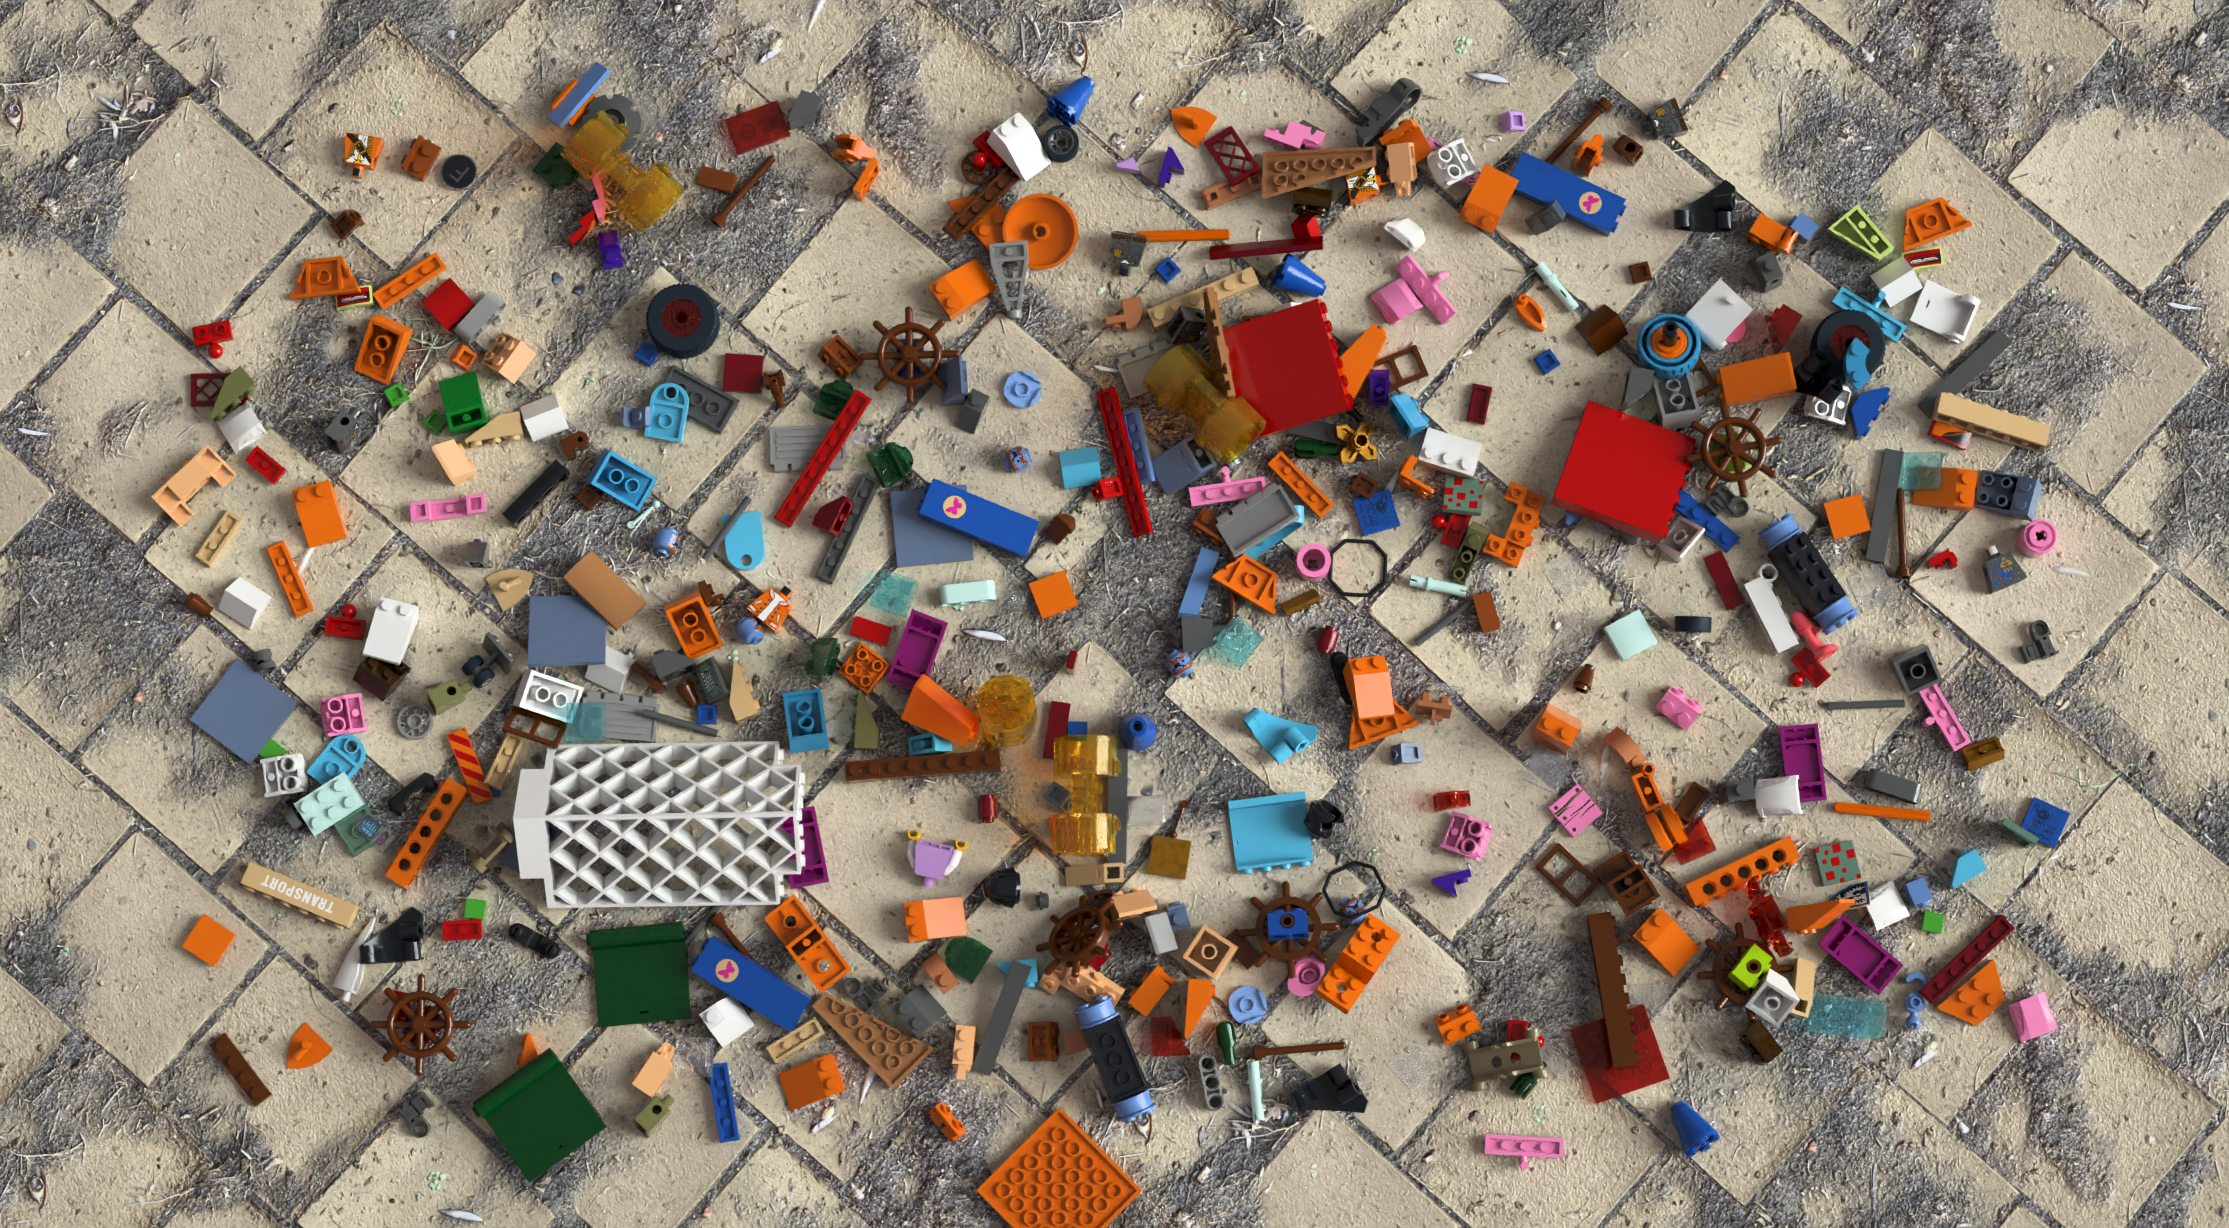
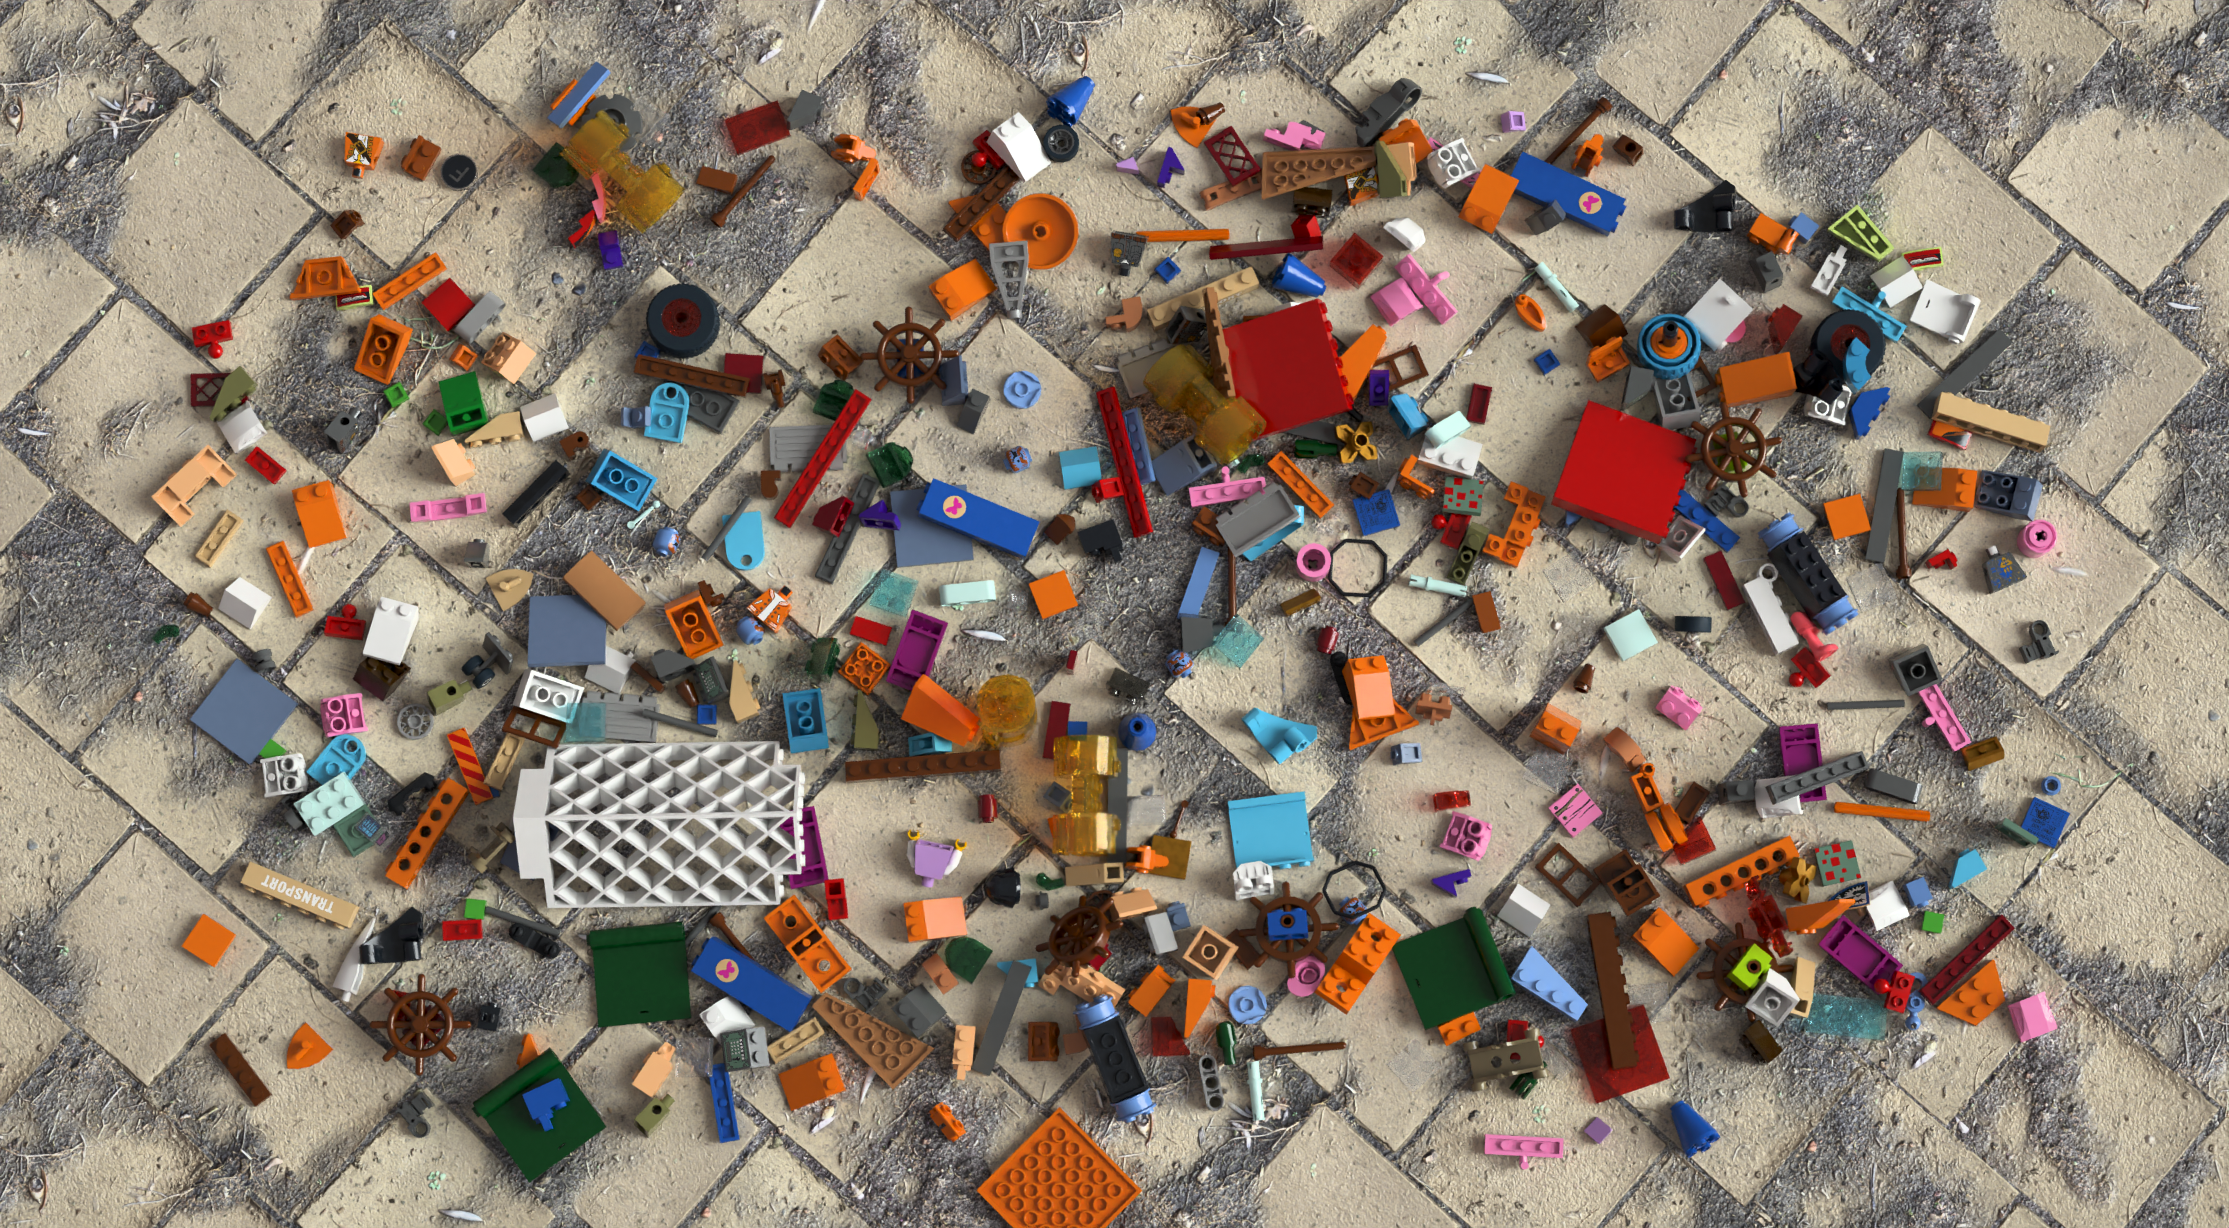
orange wing [1210,554,1277,616] -> none
black panel [1289,1063,1368,1113] -> none
black helmet [1304,799,1344,840] -> none
reddish brown tile [1628,261,1652,285] -> none
torso [1640,97,1688,140] -> none
orange wing [1903,197,1972,252] -> none
none -> clear green arm [152,625,180,644]
none -> black brick [477,1002,503,1032]
none -> dark grey bar [485,906,561,937]
none -> blue hinge [522,1078,570,1131]
none -> reddish brown plate [634,354,750,398]
none -> slope [720,1027,770,1072]
none -> reddish brown leg [761,470,781,500]
none -> red slope [824,878,849,921]
none -> dark purple slope [859,500,901,531]
none -> clear green arm [1036,873,1065,891]
none -> black hinge [1077,519,1123,564]
none -> clear smoke bracket [1106,667,1150,706]
none -> orange hinge [1124,845,1169,874]
none -> reddish brown cone [1196,102,1225,125]
none -> white slope [1233,861,1274,901]
none -> clear green arm [1237,454,1265,474]
none -> clear red brick [1329,233,1384,290]
none -> olive slope [1374,141,1407,198]
none -> dark green door [1392,907,1516,1030]
none -> light aqua beam [1425,411,1471,449]
none -> white slope [1497,884,1550,937]
none -> light blue wedge [1510,946,1588,1022]
none -> lavender slope [1584,1117,1612,1144]
none -> orange bracket [1586,336,1631,383]
none -> dark grey tile [1765,751,1870,805]
none -> pearl gold plant [1779,857,1817,904]
none -> white hinge [1810,245,1847,297]
none -> red plate [1874,970,1915,1014]
none -> medium blue plate [2041,776,2061,796]

